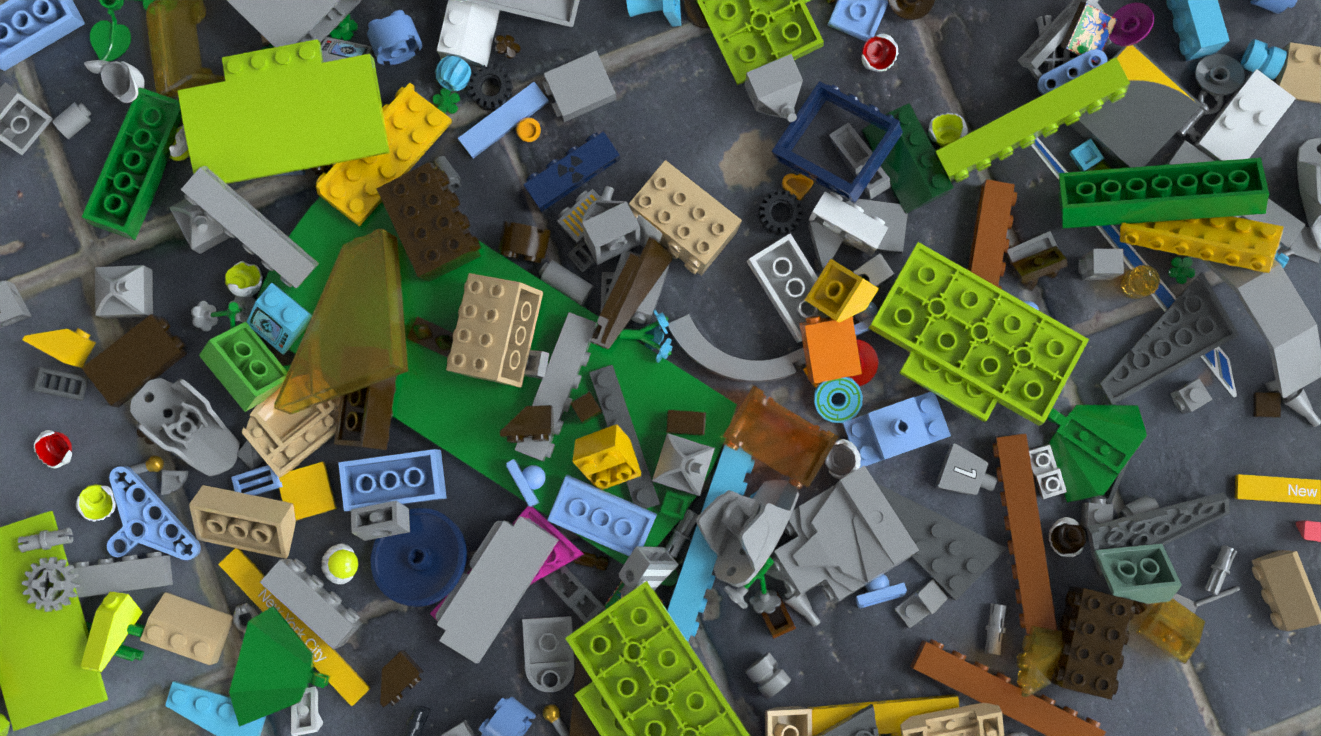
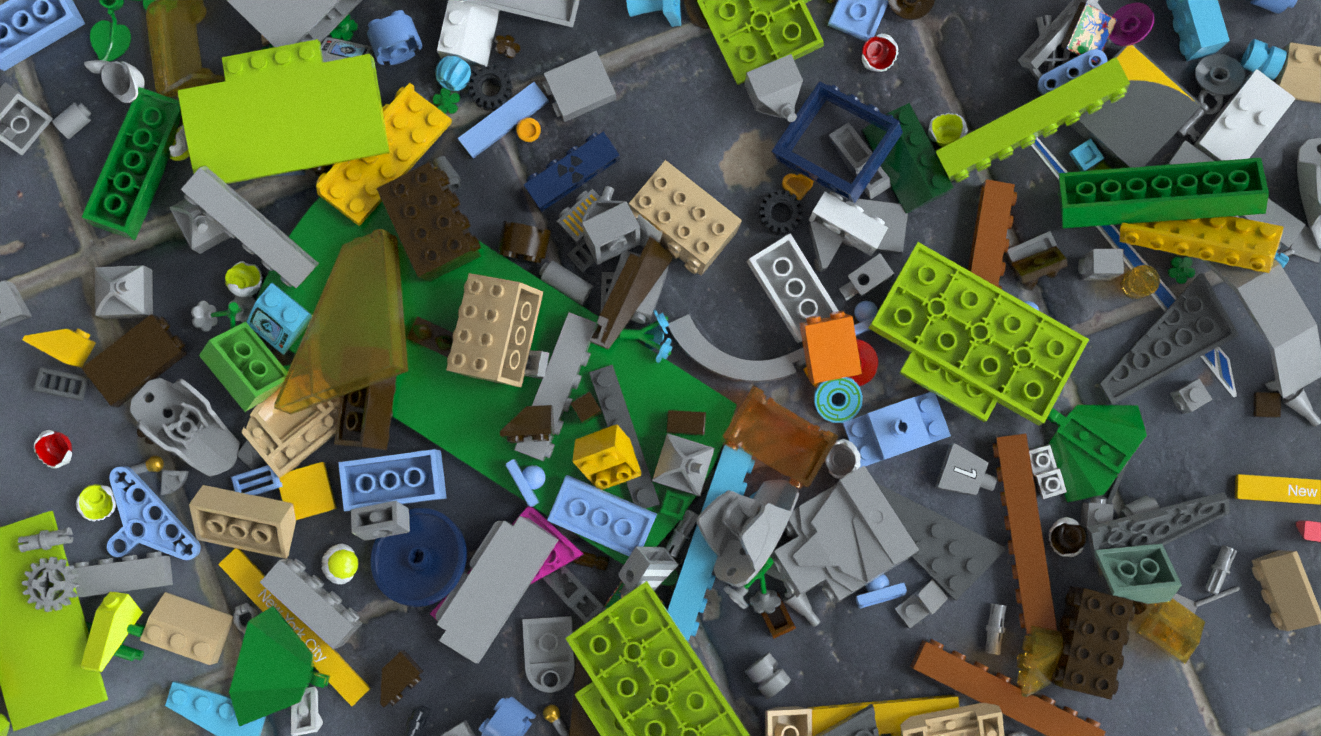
yellow slope [805,258,879,322] -> none

